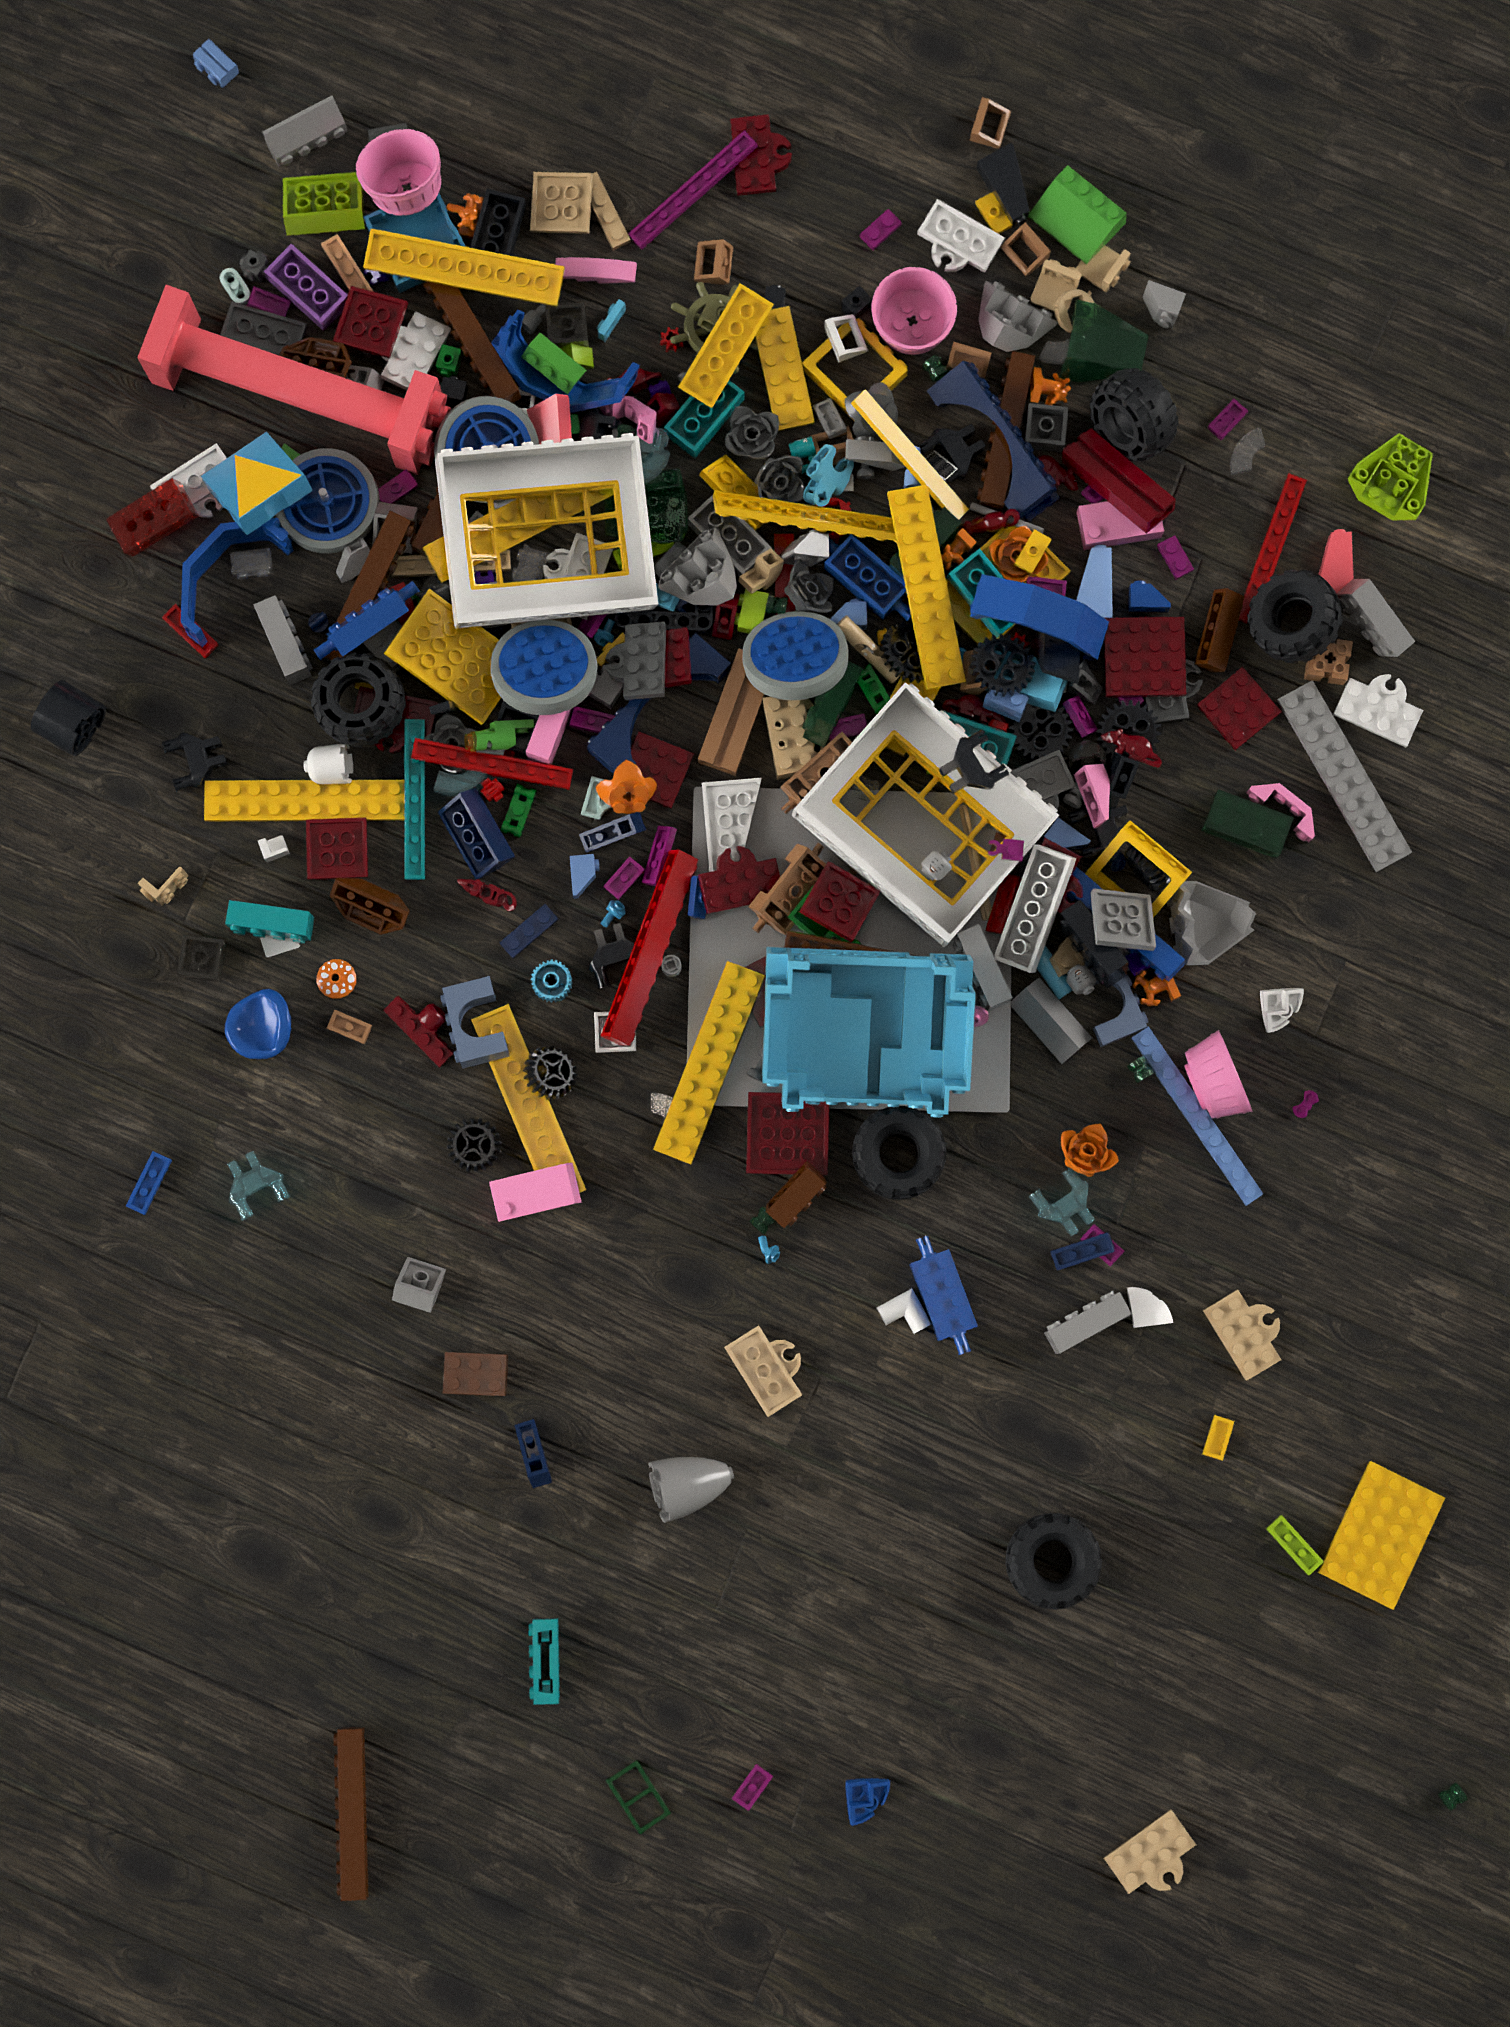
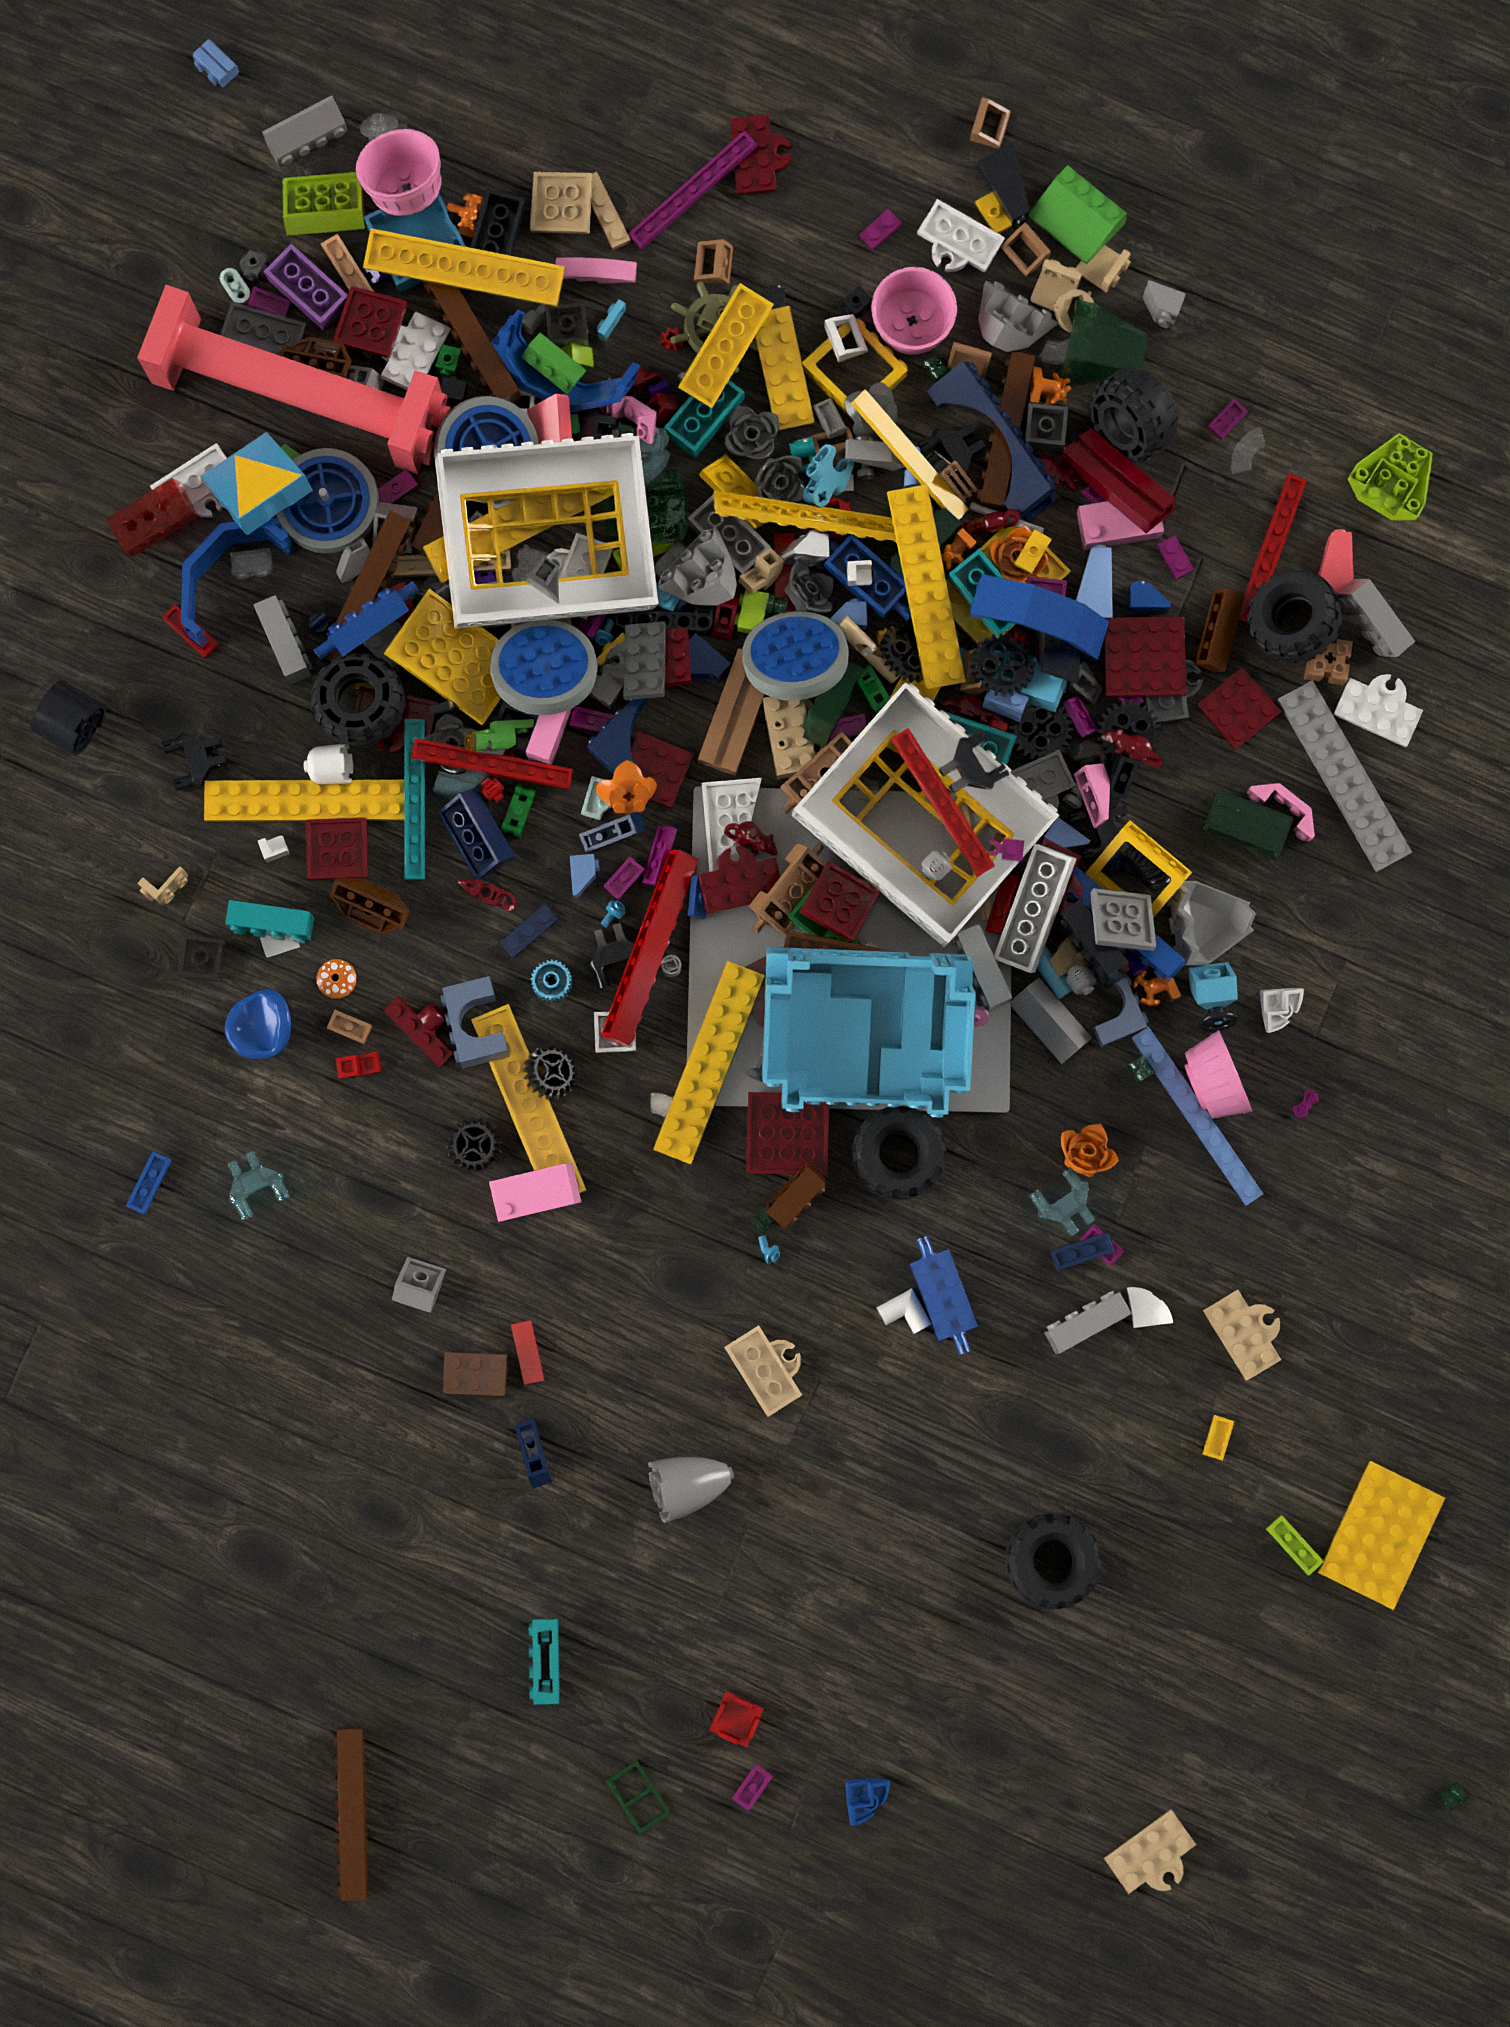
none -> red slope [336,1052,382,1079]
none -> clear dish [359,113,398,138]
none -> red tile [511,1320,544,1385]
none -> dark grey slope [526,555,560,604]
none -> red panel [709,1691,764,1747]
none -> dark red animal [724,821,778,856]
none -> white panel [847,560,872,586]
none -> red tile [891,728,995,877]
none -> medium nougat tile [940,460,978,503]
none -> medium azure piece [1188,962,1238,1032]

